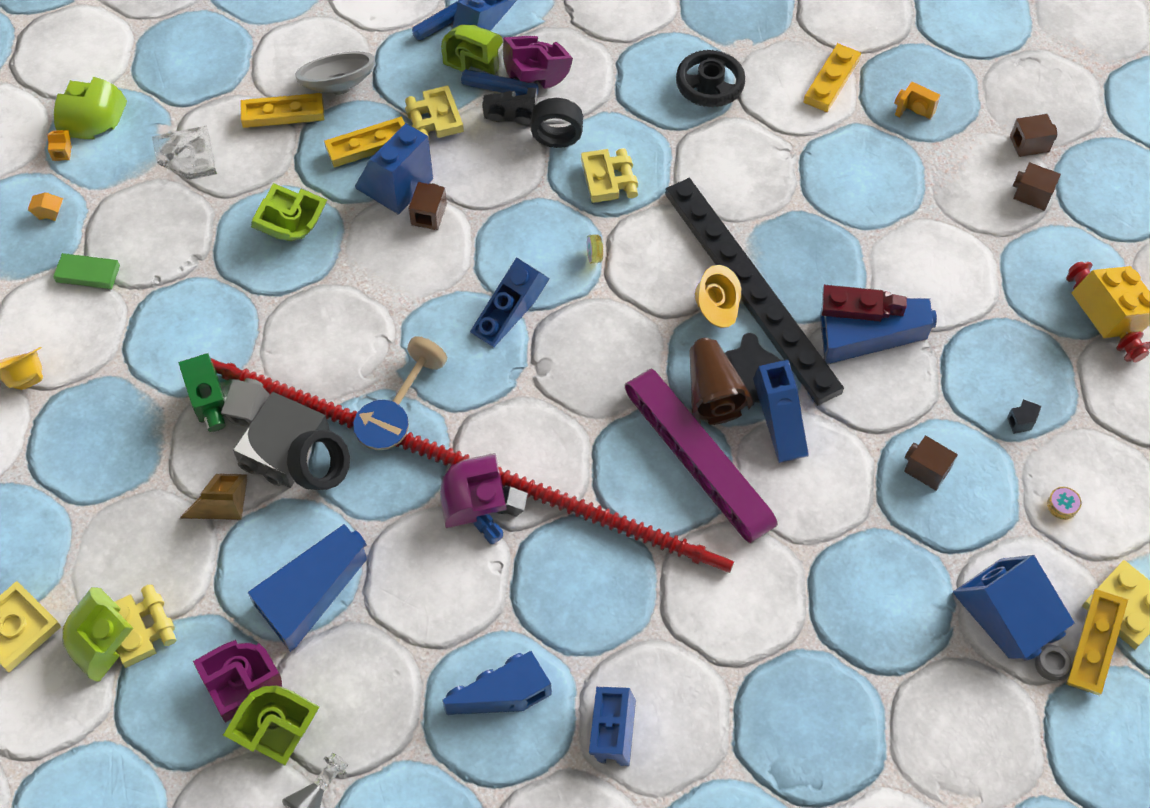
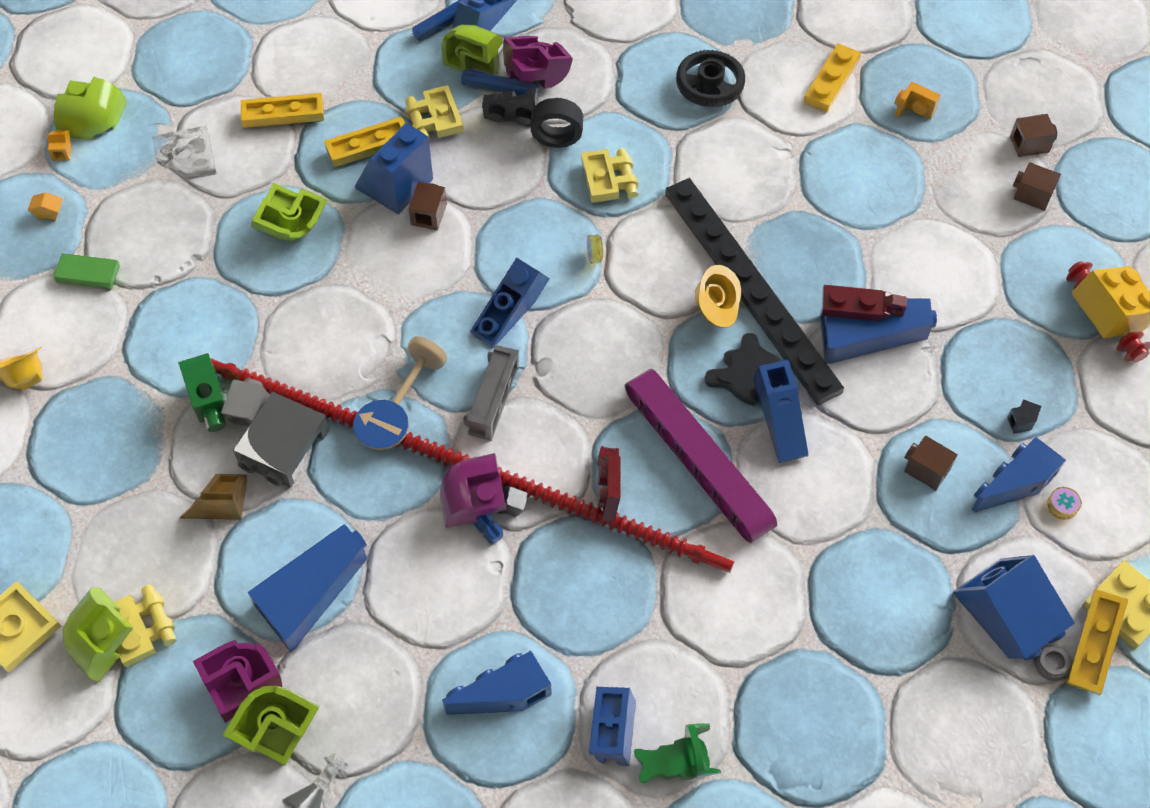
black tyre [287,430,350,490] -> none
light grey dish [295,51,376,95] -> none
reddish brown cone [689,338,753,425] -> none
none -> flat silver container [463,345,519,441]
none -> dark red hinge [597,446,621,521]
none -> green hair [634,723,721,783]
none -> blue slope [971,437,1066,512]

